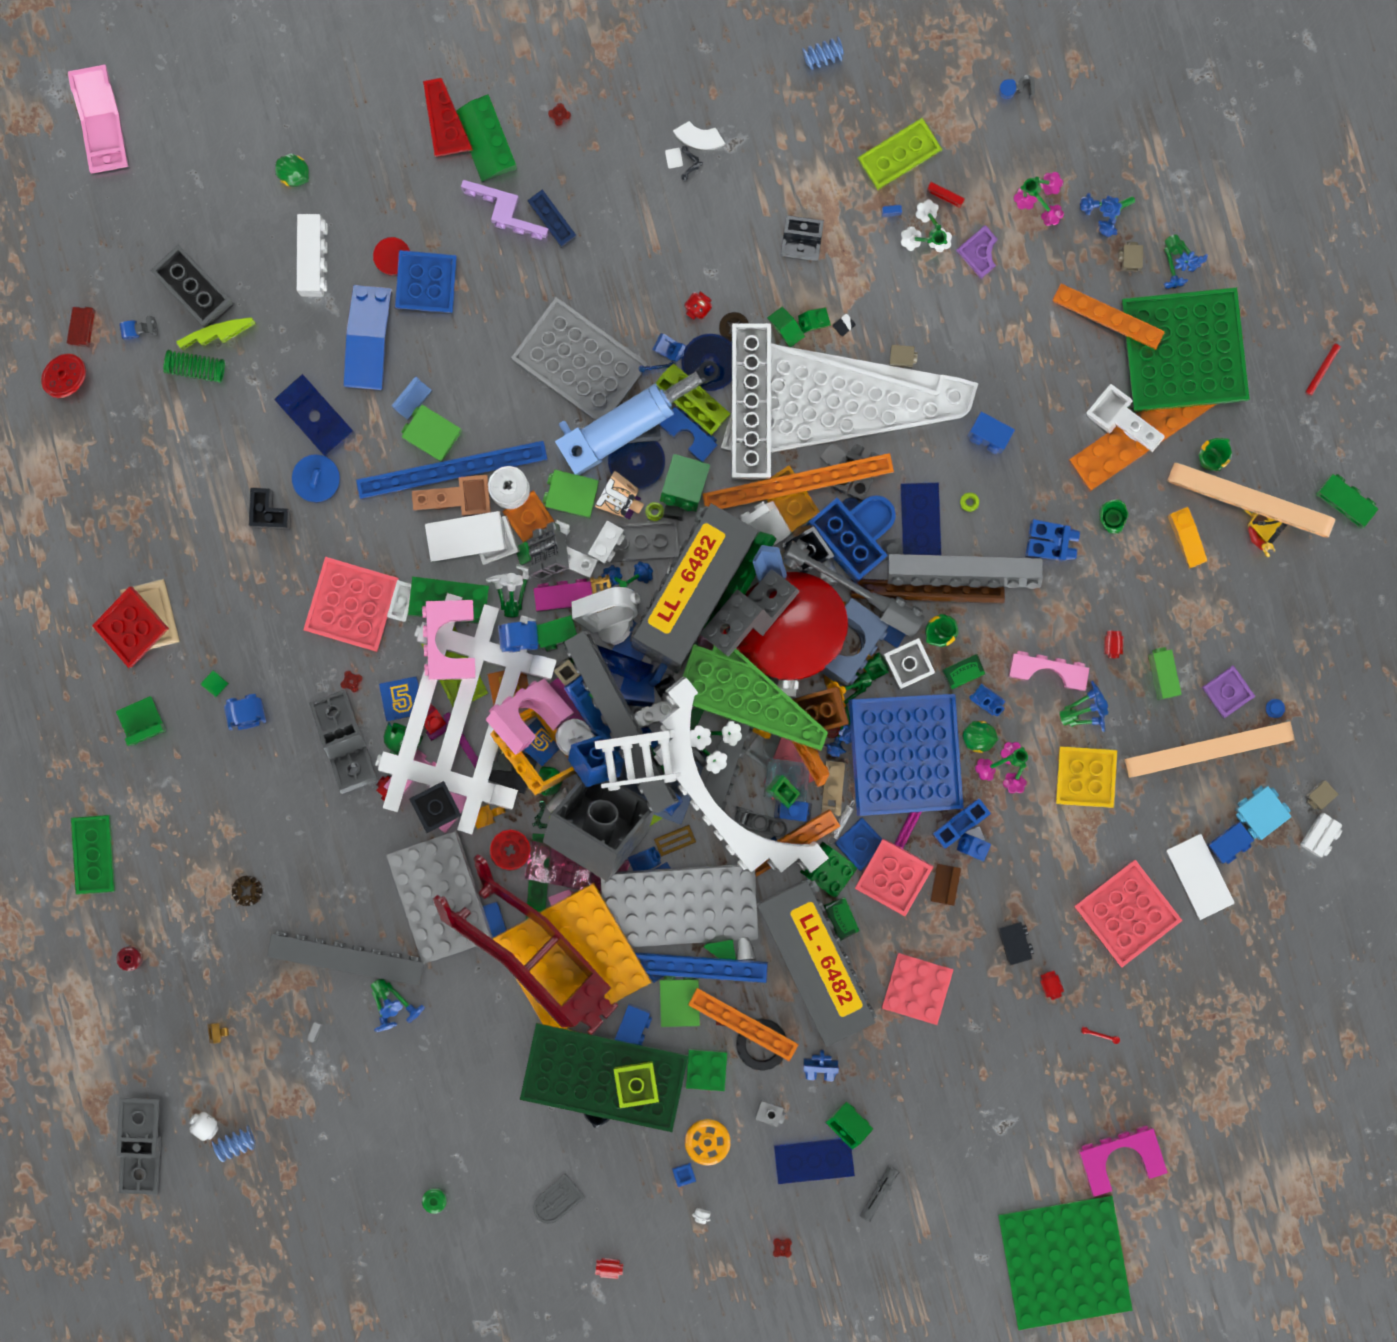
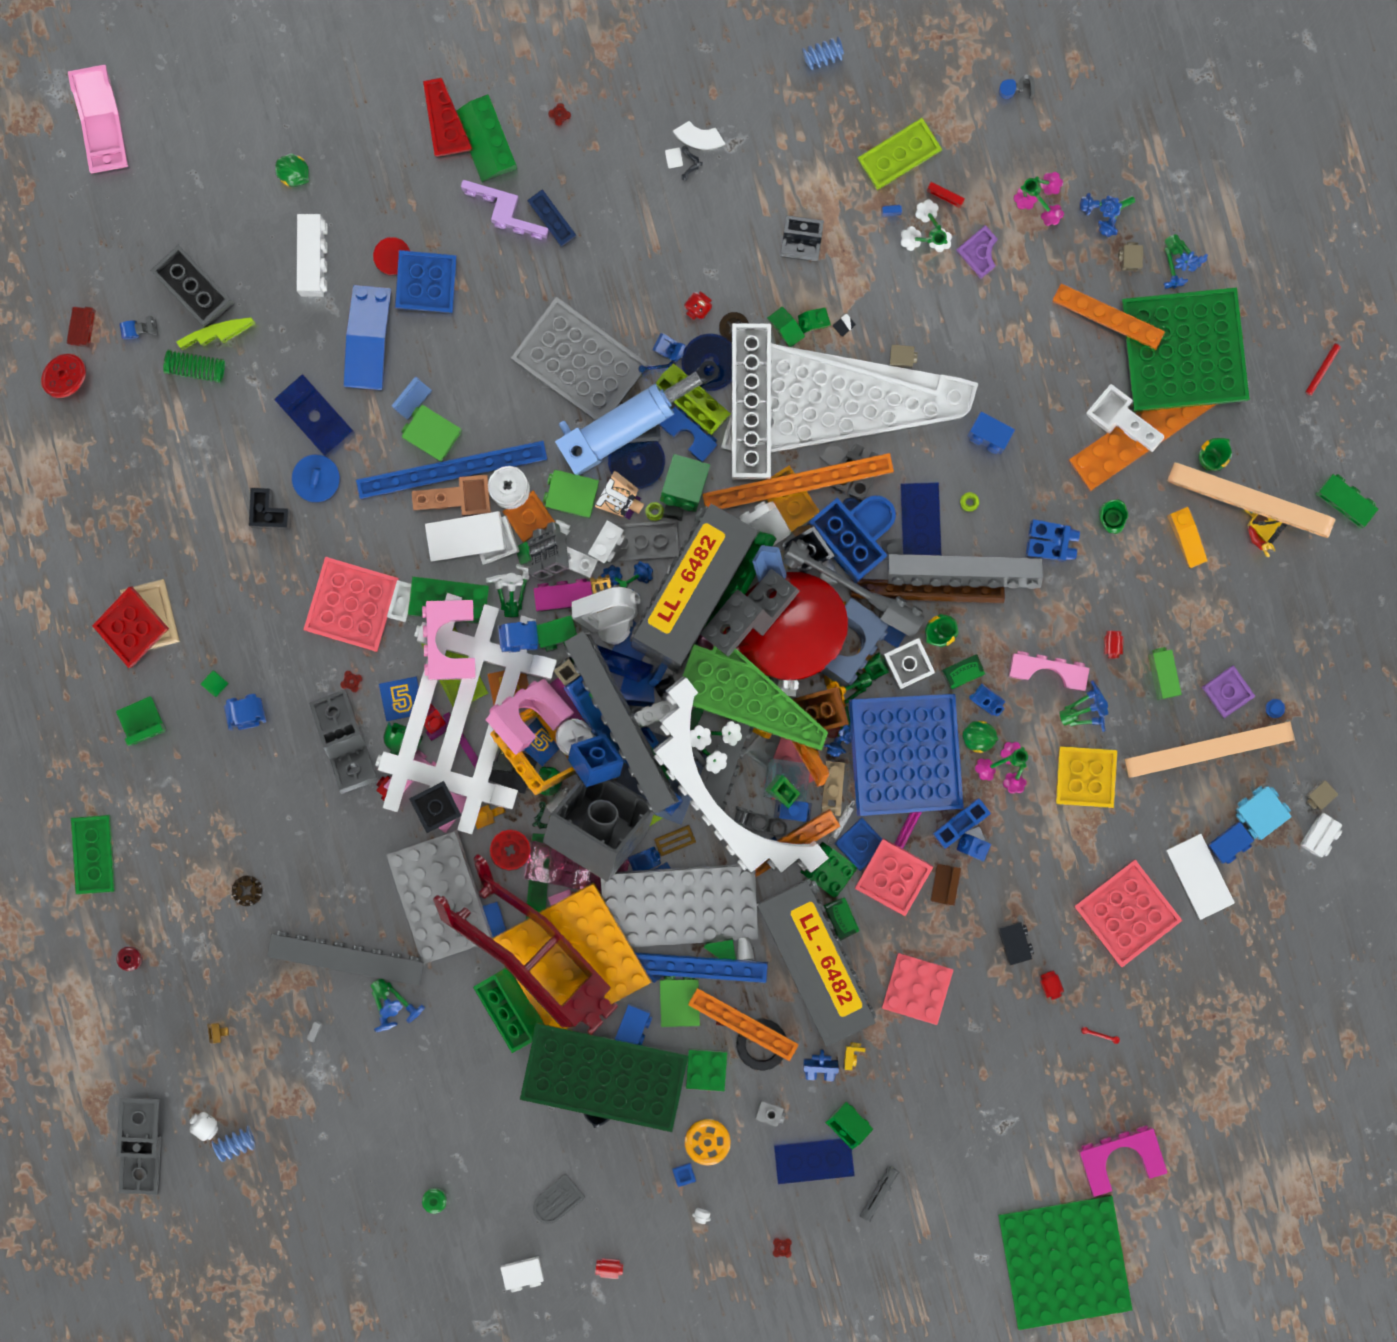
white fence [595,730,681,791] -> none
lime brick [614,1061,659,1108] -> none
none -> green slope [473,968,544,1053]
none -> white brick [501,1256,545,1292]
none -> yellow bracket [843,1042,866,1070]

